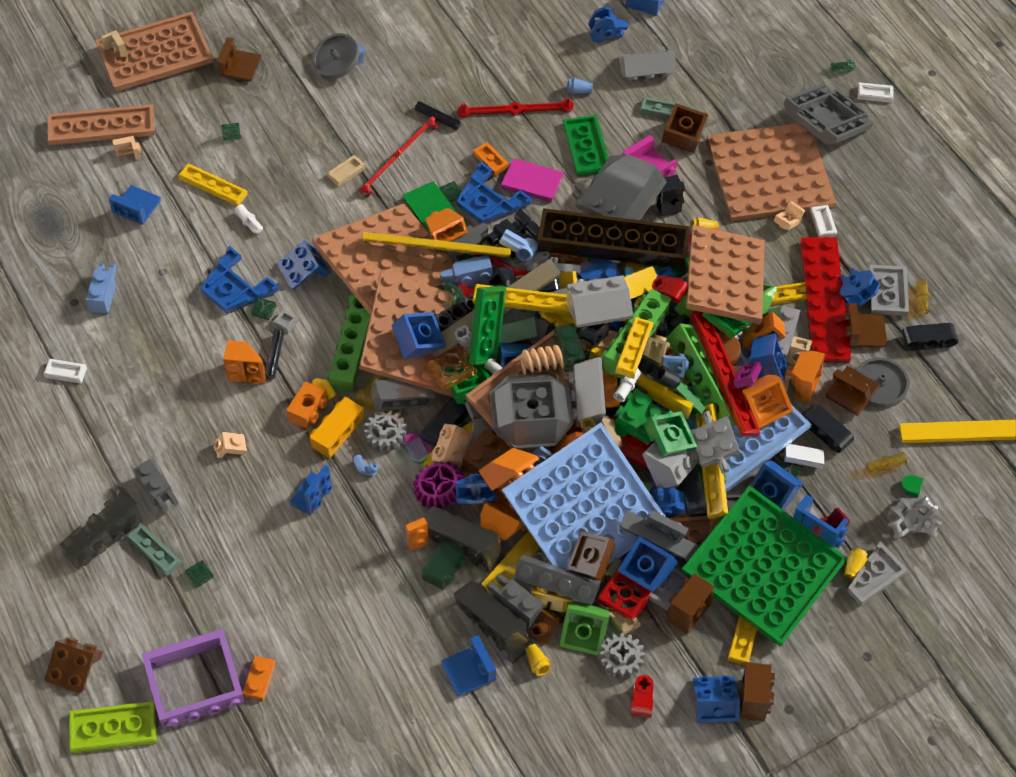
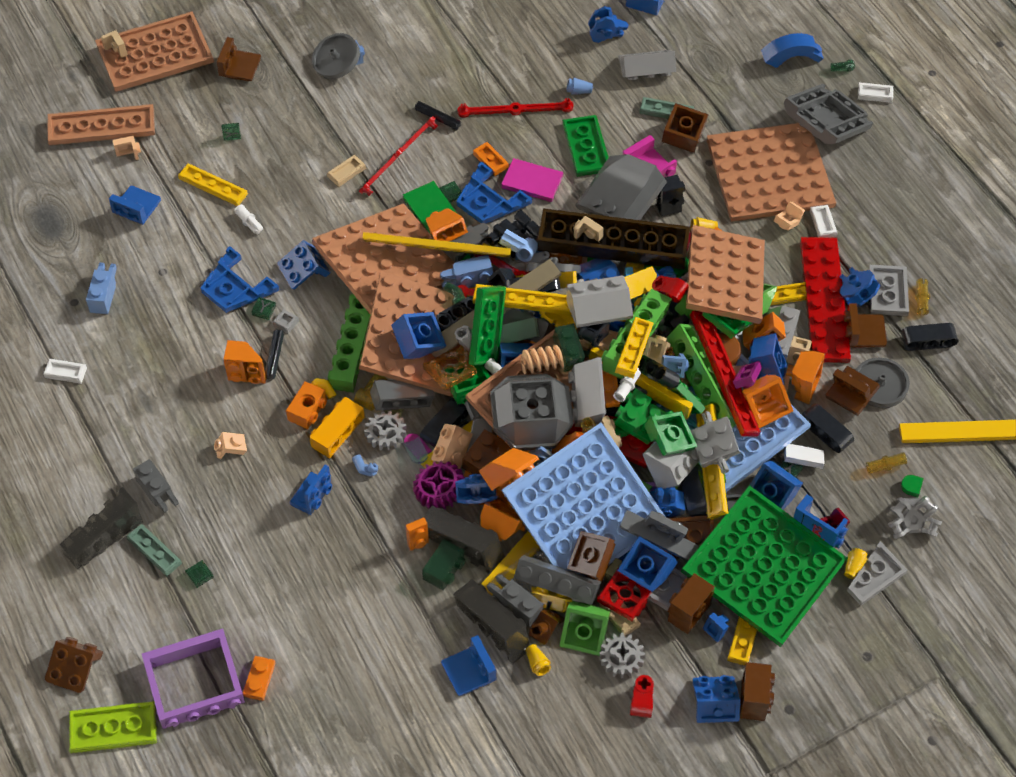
none -> tan bracket [573,216,603,242]
none -> blue tile [702,613,730,642]
none -> blue arch [761,33,824,68]

